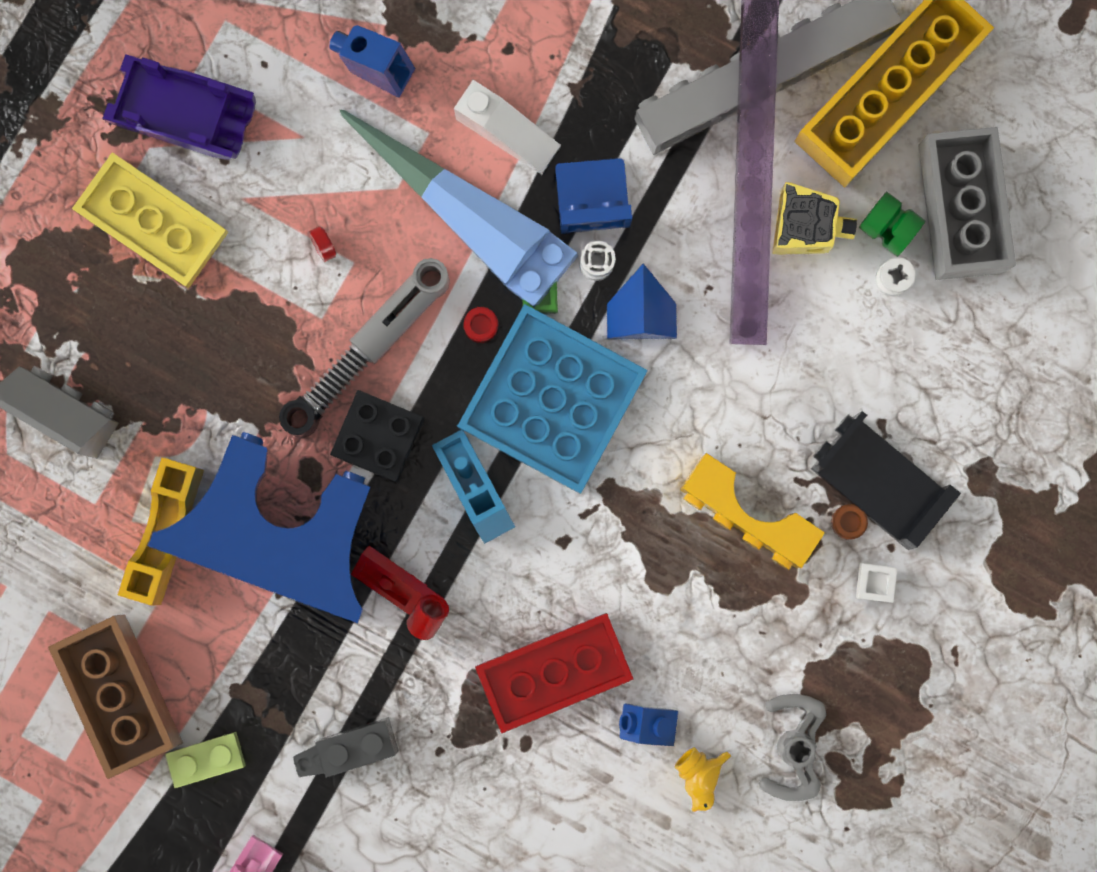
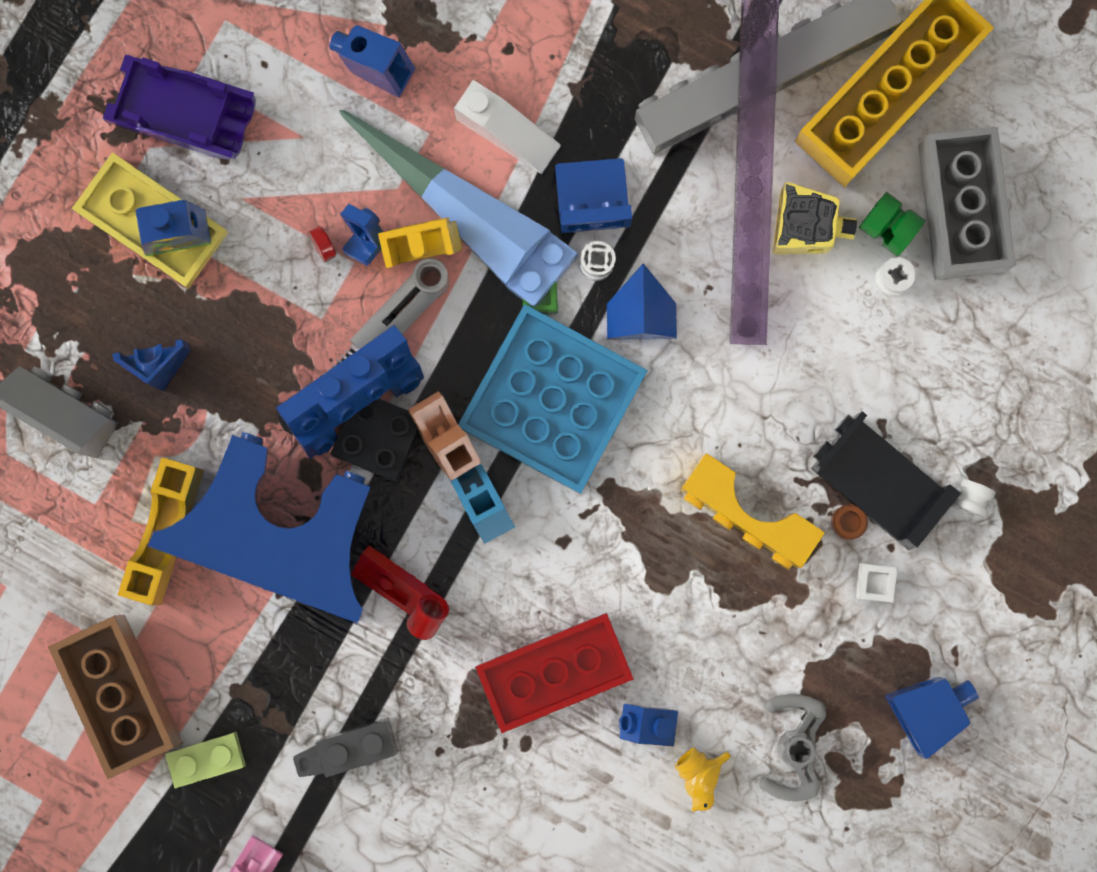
red tile [463,307,499,343] -> none
none -> blue slope [112,339,191,392]
none -> blue torso [135,200,211,256]
none -> blue bracket [276,325,424,459]
none -> blue bracket [340,204,383,266]
none -> yellow window [378,217,463,268]
none -> nougat brick [408,391,482,481]
none -> blue torso [885,677,979,759]
none -> white wheel [952,479,996,519]

